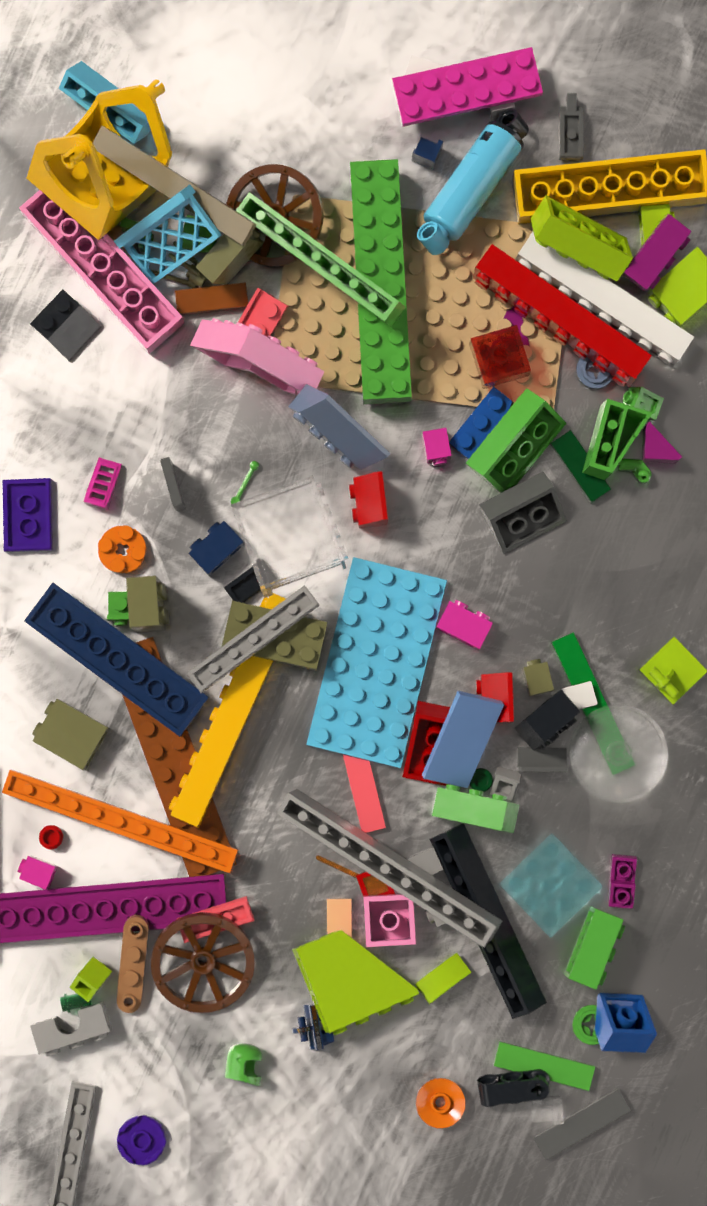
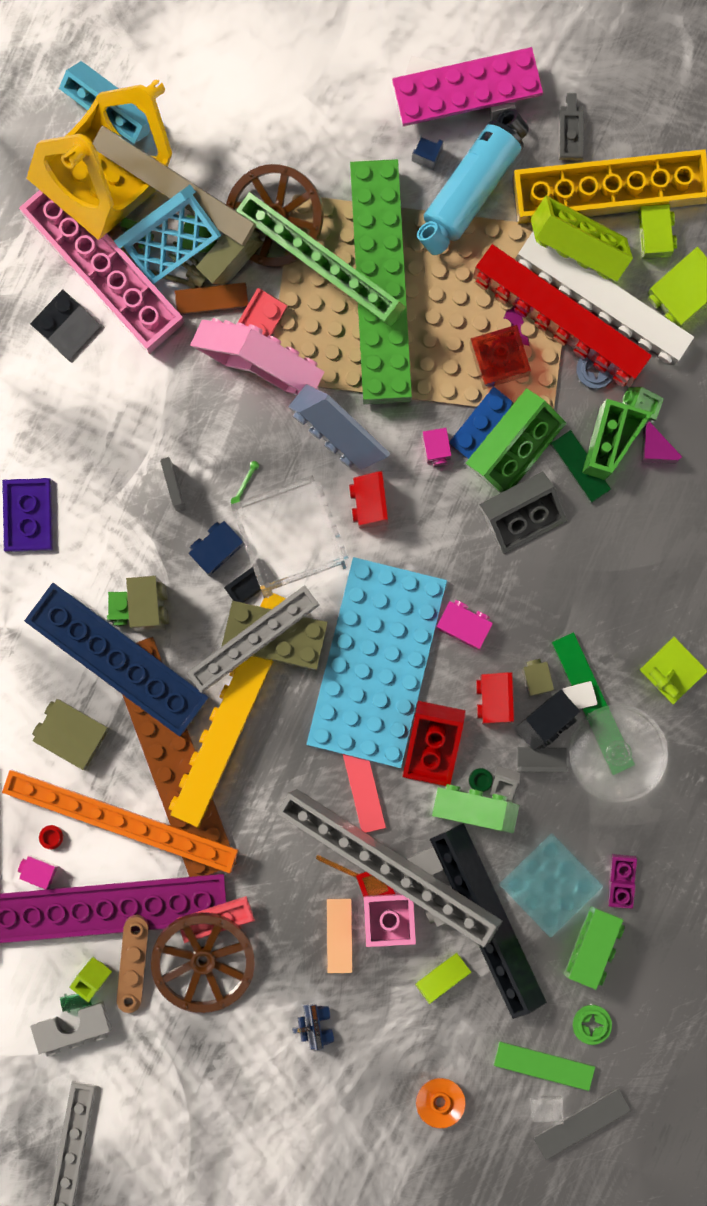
dark pink slope [83,458,122,510] -> none
orange plate [98,525,147,574] -> none
dark purple tile [117,1115,166,1165] -> none
bright green helmet [224,1043,263,1086] -> none
lime slope [292,930,419,1035] -> none
medium blue tile [422,691,504,788] -> none
black piece [477,1069,550,1107] -> none
blue slope [595,993,657,1053] -> none
bright green arm [619,458,652,483] -> none
magenta brick [622,214,692,291] -> none

